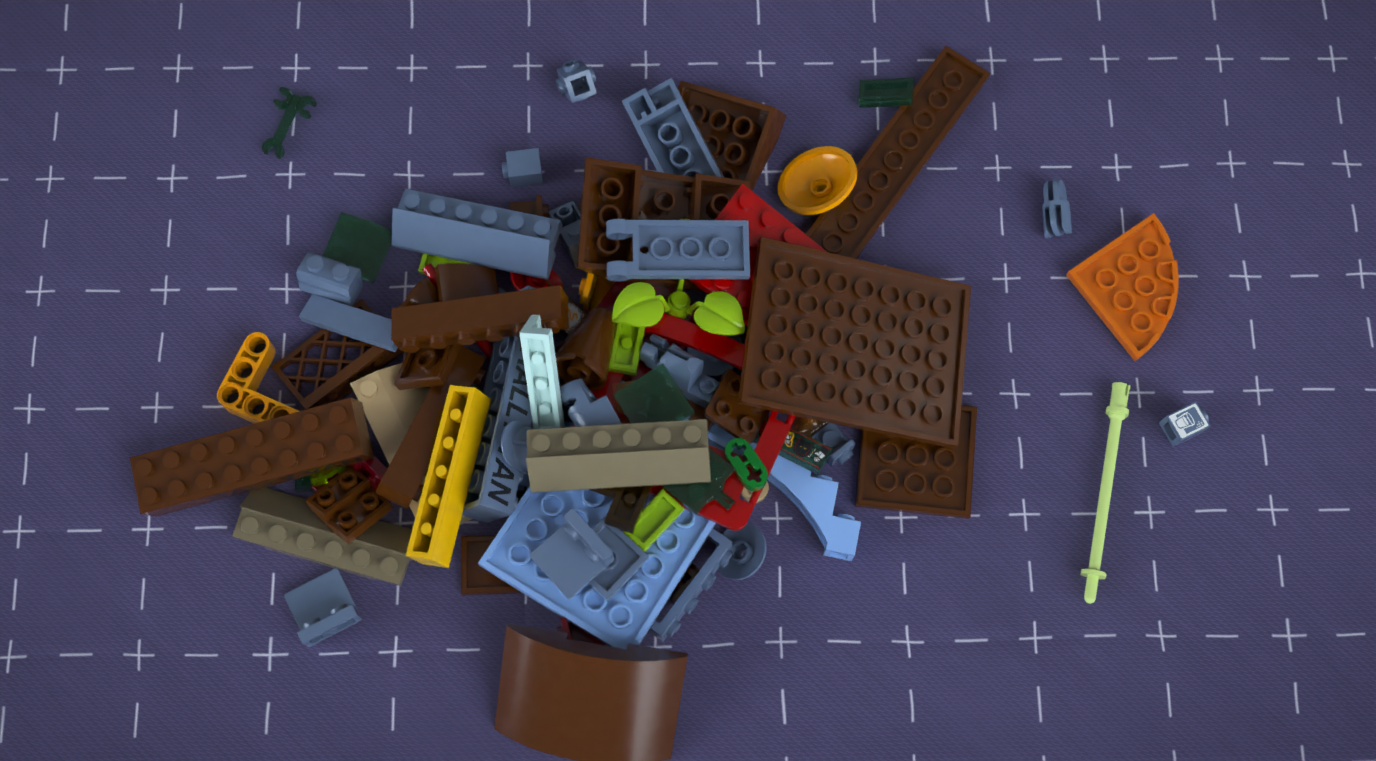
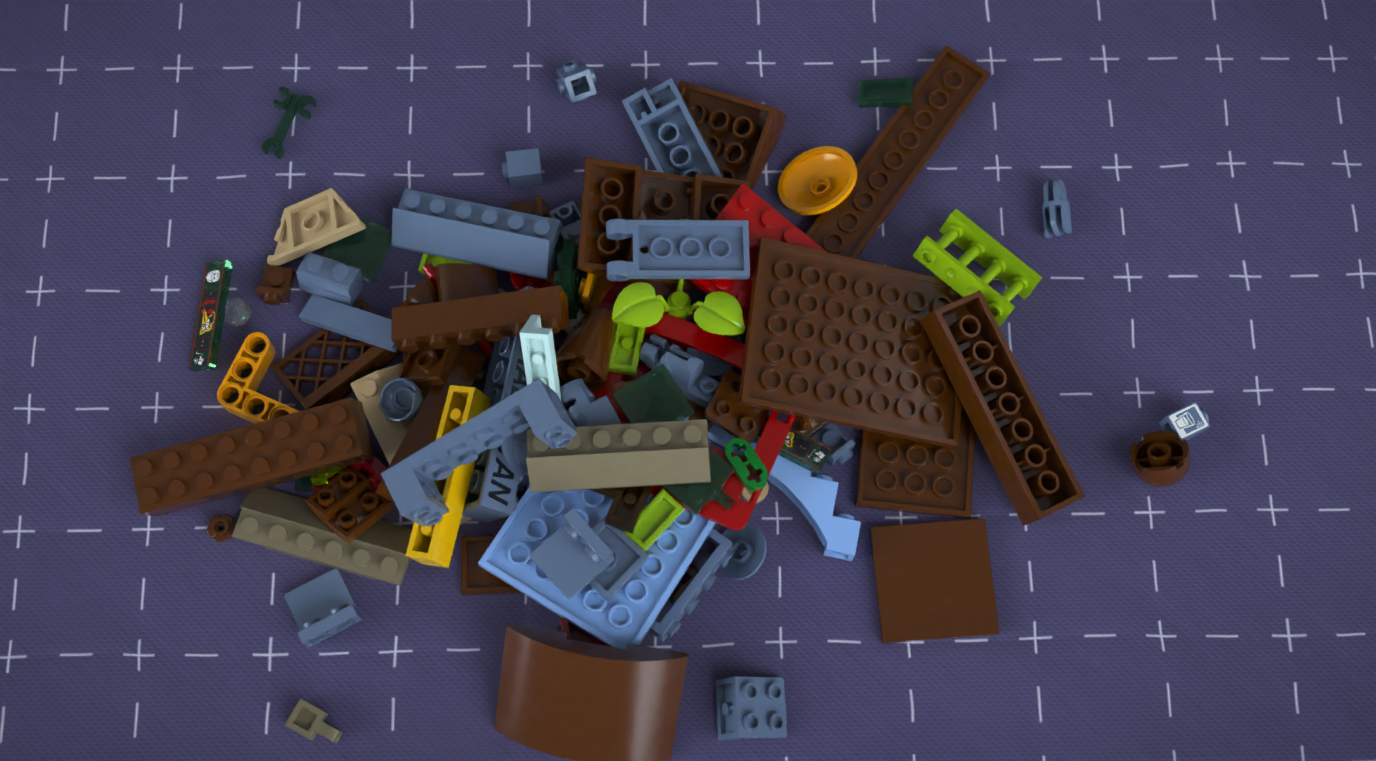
orange plate [1066,213,1179,361] -> none
yellowish green bar [1080,382,1131,604] -> none
none -> clear green tile [188,260,233,372]
none -> reddish brown plate [207,514,235,543]
none -> clear tile [222,297,251,327]
none -> reddish brown bracket [256,265,295,305]
none -> tan wing [267,188,366,266]
none -> dark tan plate [285,698,343,743]
none -> sand blue hair [379,378,423,422]
none -> sand blue plate [381,378,578,527]
none -> clear green plate [554,239,582,319]
none -> sand blue bracket [715,676,787,741]
none -> reddish brown tile [869,518,1000,644]
none -> lime fence [913,209,1043,327]
none -> reddish brown brick [920,290,1085,526]
none -> reddish brown cylinder [1130,431,1190,487]

